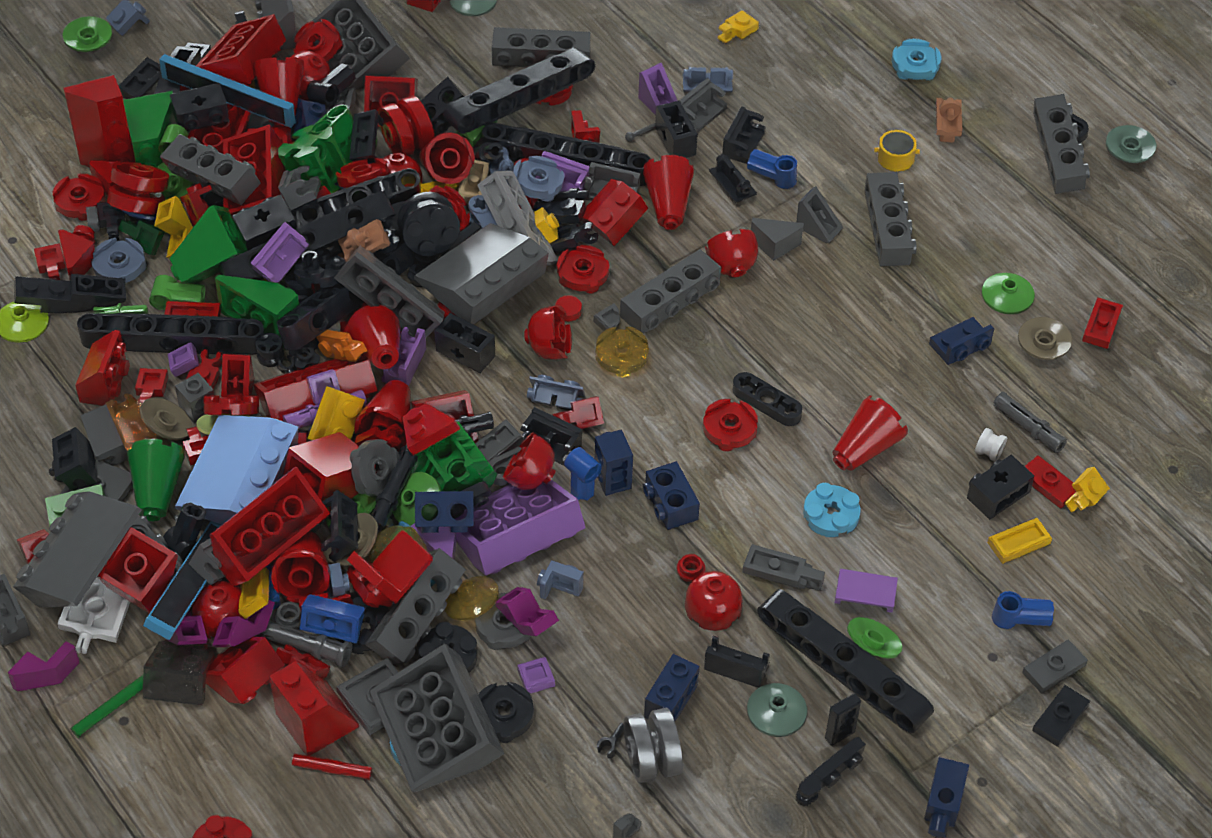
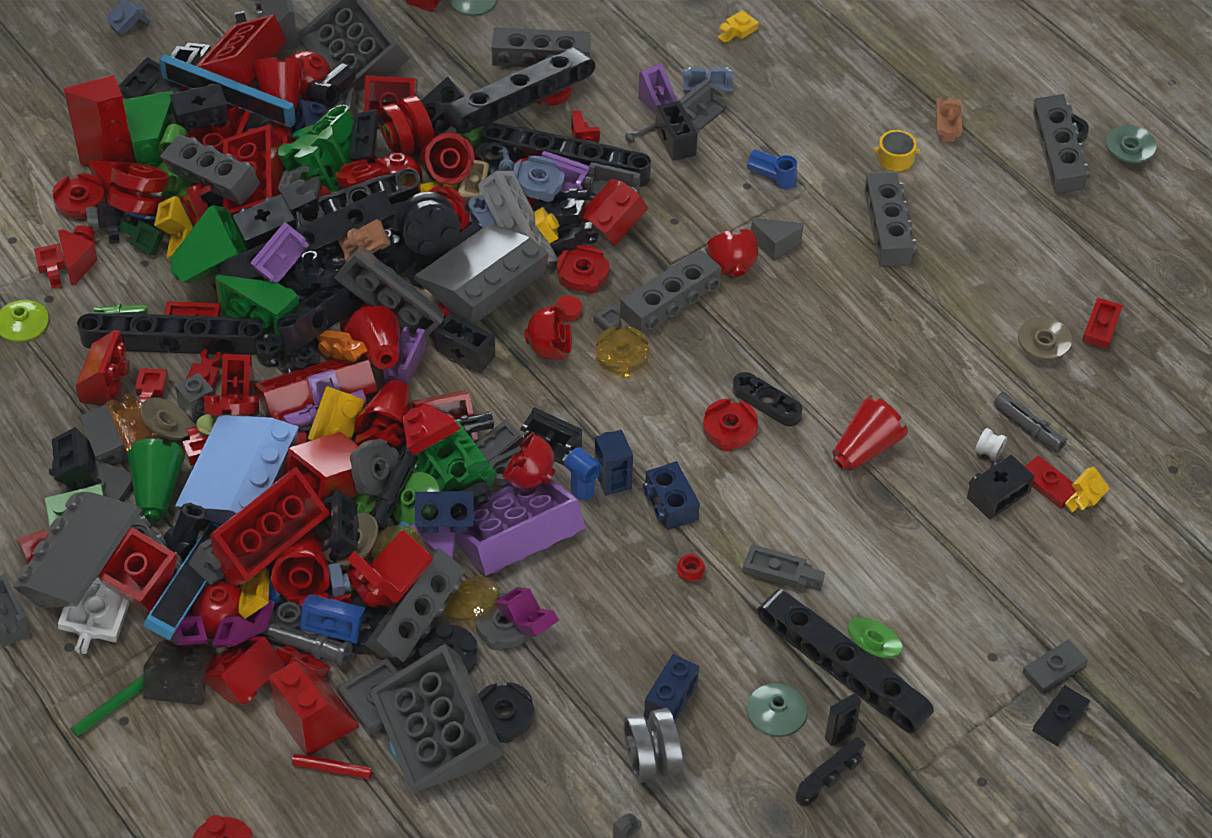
magenta slope [8,641,80,691] -> none
black slope [14,274,126,313] -> none
bright green dish [63,16,112,52] -> none
sand blue plate [92,238,147,284] -> none
bright green piece [149,275,206,310] -> none
medium lavender tile [168,342,199,377] -> none
red plate [293,19,343,62] -> none
medium lavender tile [517,657,555,693] -> none
sand blue hinge [527,375,585,410] -> none
sand blue bracket [537,560,584,599] -> none
plate [552,396,604,429] -> none
black hand [597,722,624,759] -> none
red cone [643,155,694,230] -> none
red cylinder [685,571,743,631] -> none
black hinge [704,635,770,688] -> none
black hinge [709,154,757,203] -> none
black hinge [722,106,766,164] -> none
dark grey slope [796,186,843,243] -> none
medium azure plate [803,483,861,537] -> none
medium lavender hinge [835,569,898,613] -> none
medium azure plate [892,39,941,80] -> none
dark blue torso [924,757,970,838] -> none
dark blue bracket [929,317,994,365] -> none
bright green dish [982,273,1035,314] -> none
yellow tile [987,518,1052,564] -> none
blue piece [992,591,1054,629] -> none

